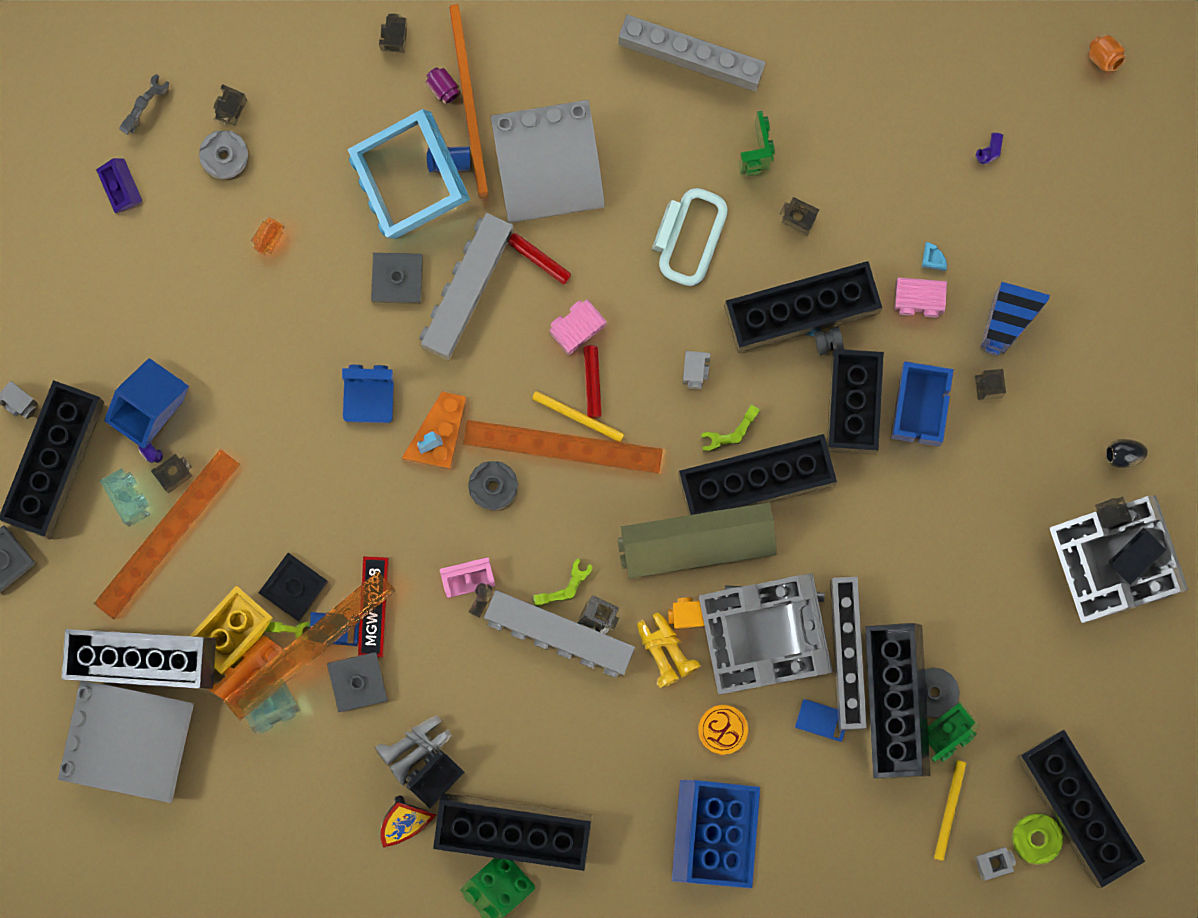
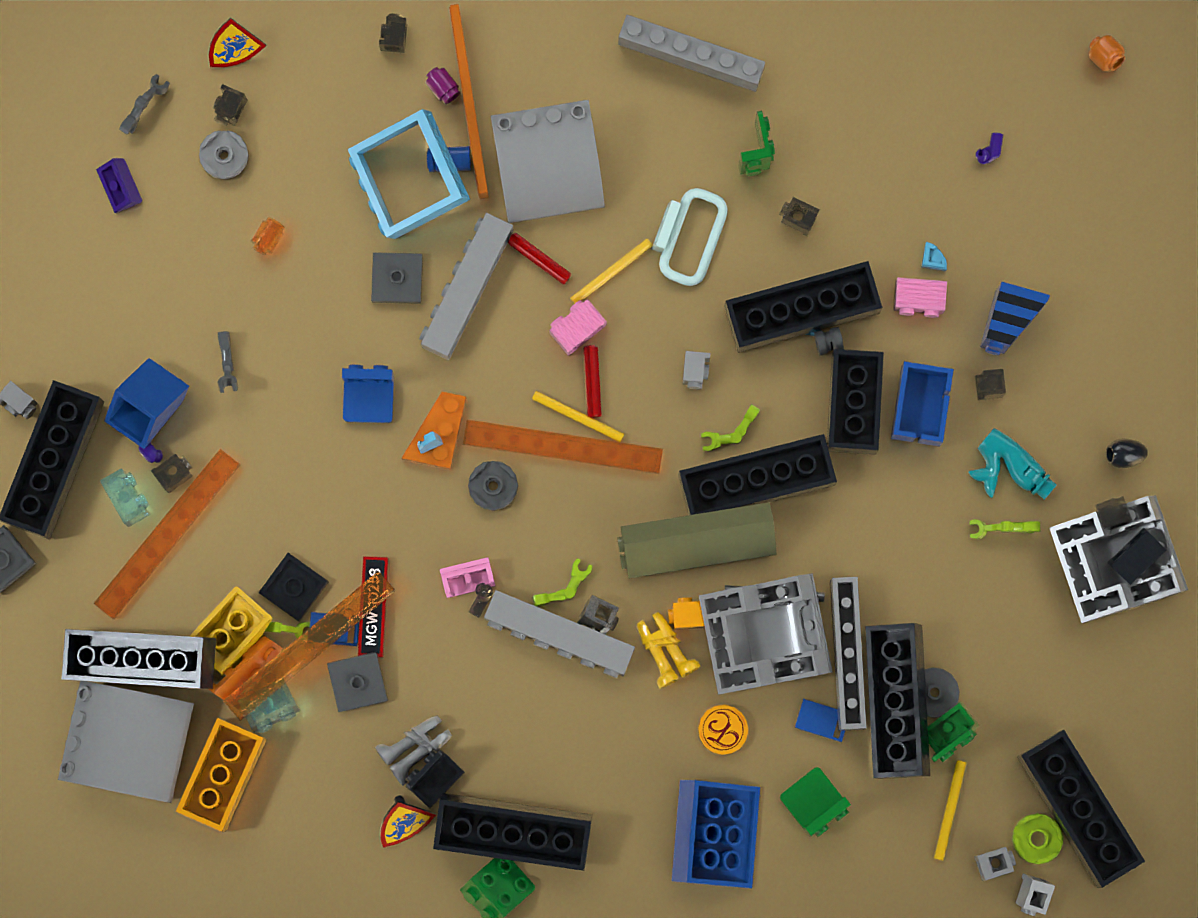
none -> light orange brick [175,718,267,832]
none -> shield [208,17,267,67]
none -> dark grey piece [217,331,238,393]
none -> yellow bar [570,238,653,304]
none -> green bracket [780,767,851,837]
none -> teal piece [968,428,1057,500]
none -> lime piece [969,519,1041,539]
none -> light grey brick [1016,873,1055,916]

